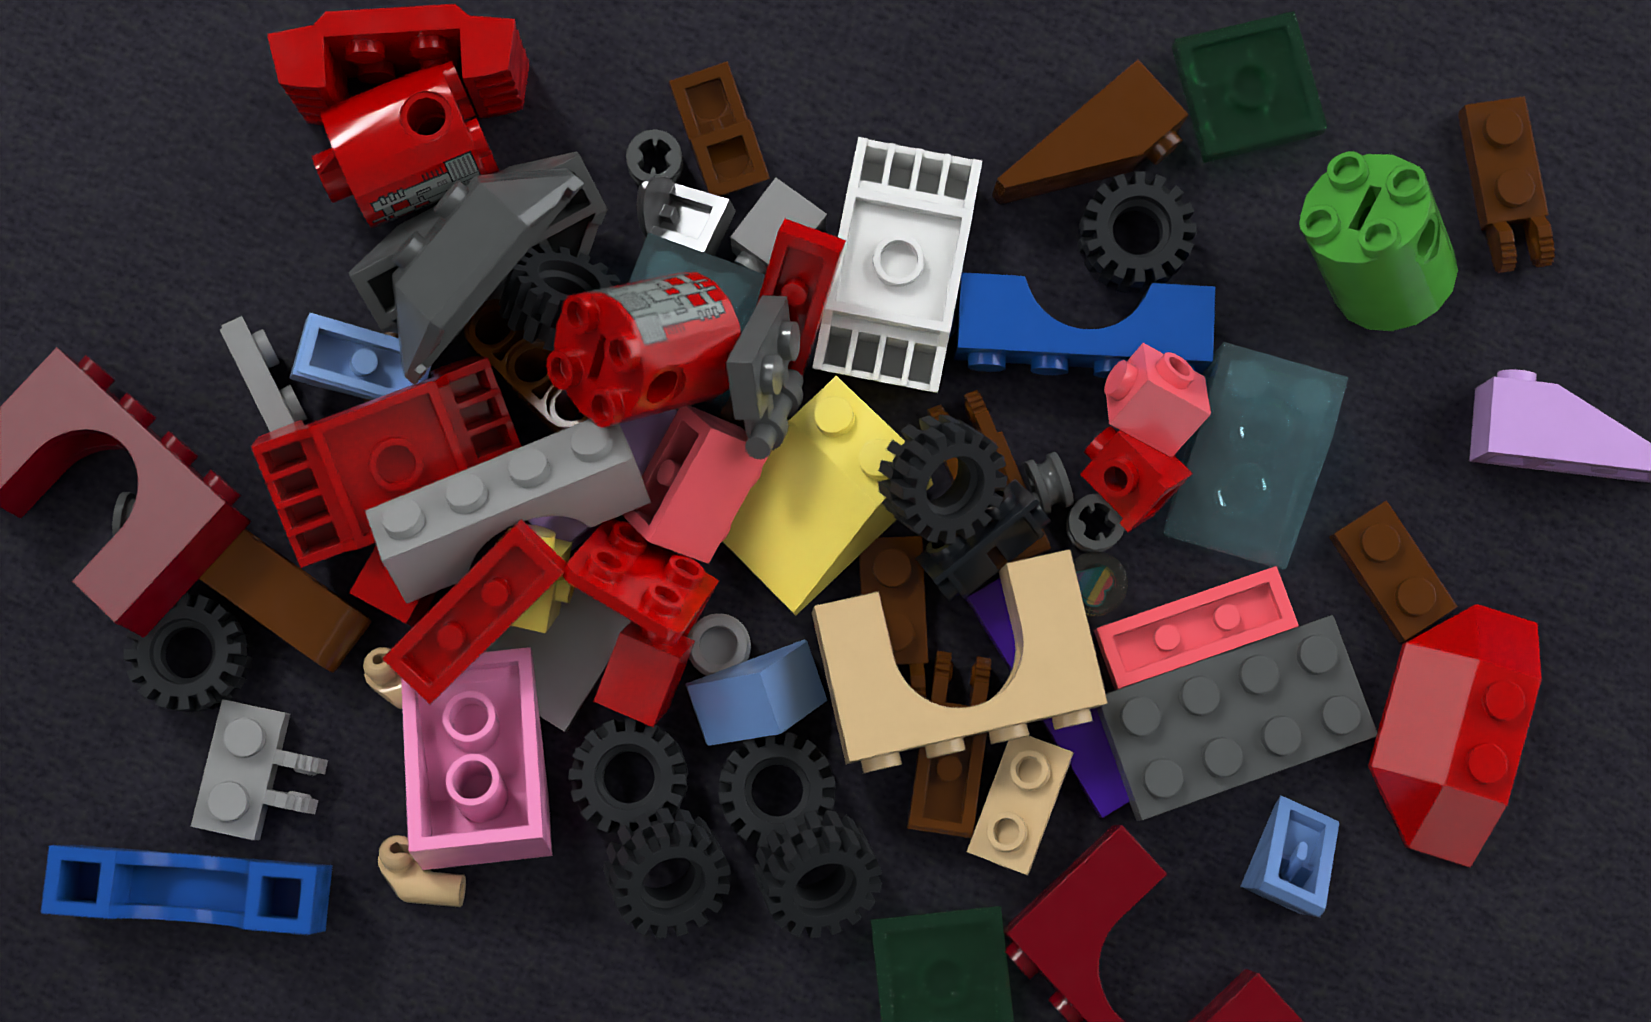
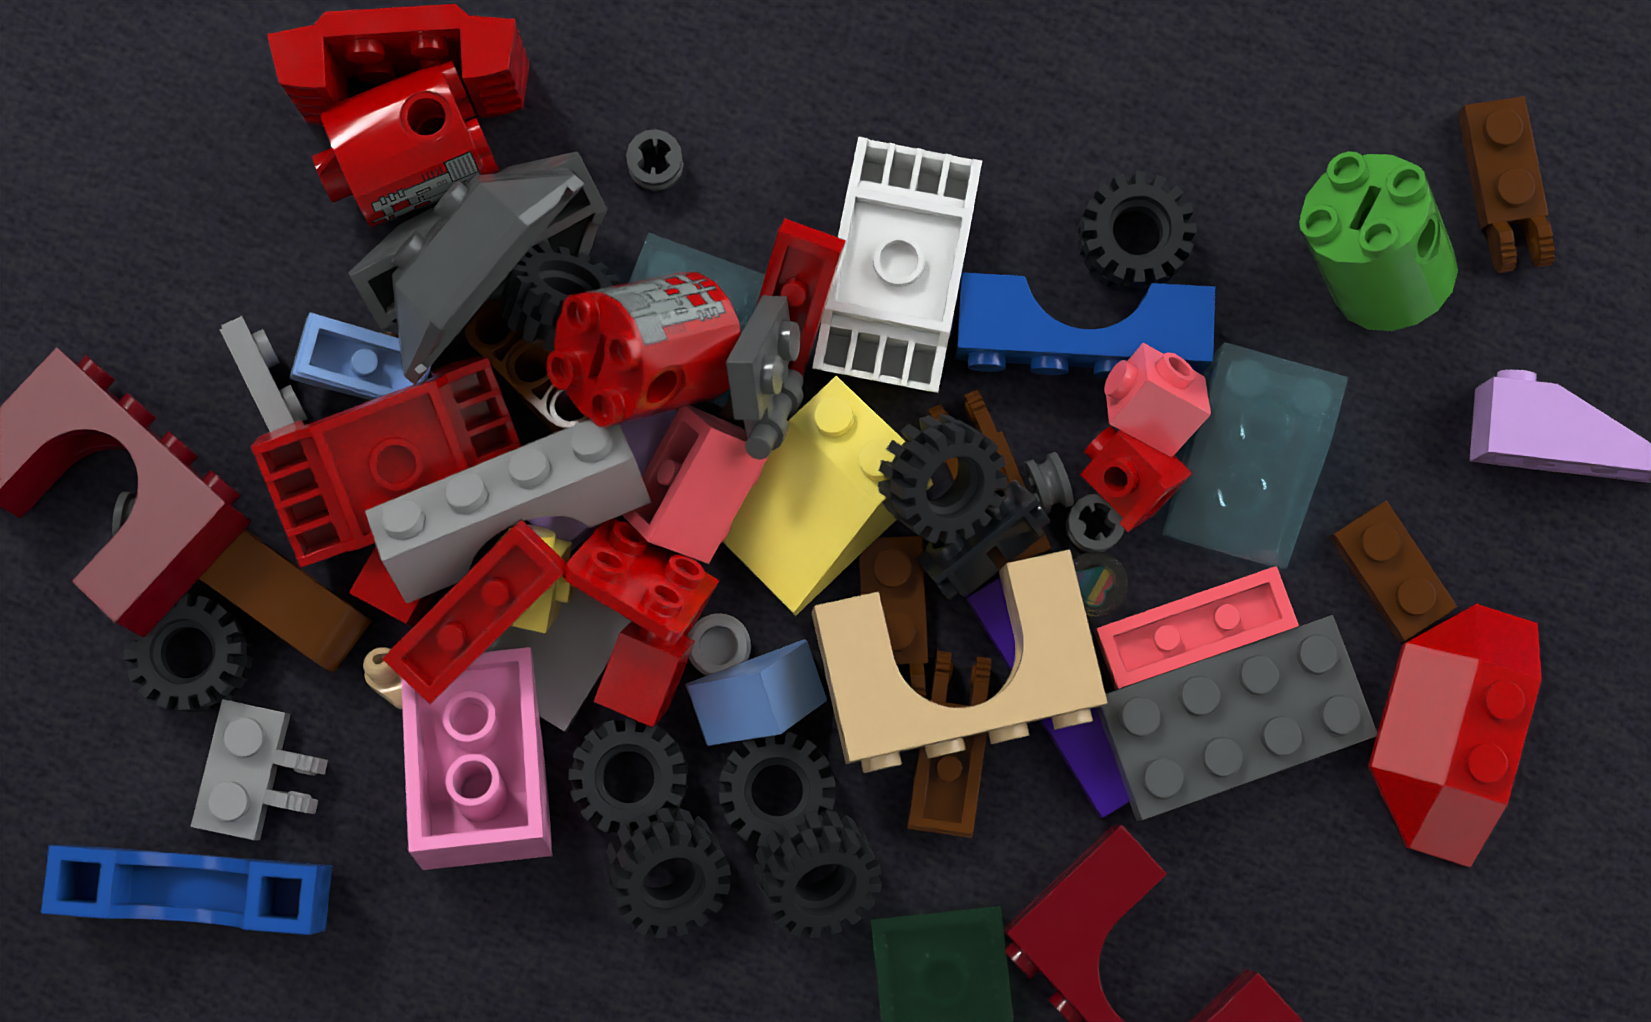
tan arm [378,835,466,907] -> none
flat silver plate [637,176,736,264] -> none
reddish brown slope [668,61,770,196] -> none
light grey brick [730,177,827,285] -> none
tan hinge [967,736,1074,875] -> none
reddish brown slope [992,59,1189,204] -> none
clear green plate [1171,11,1328,163] -> none
medium blue slope [1240,795,1339,917] -> none

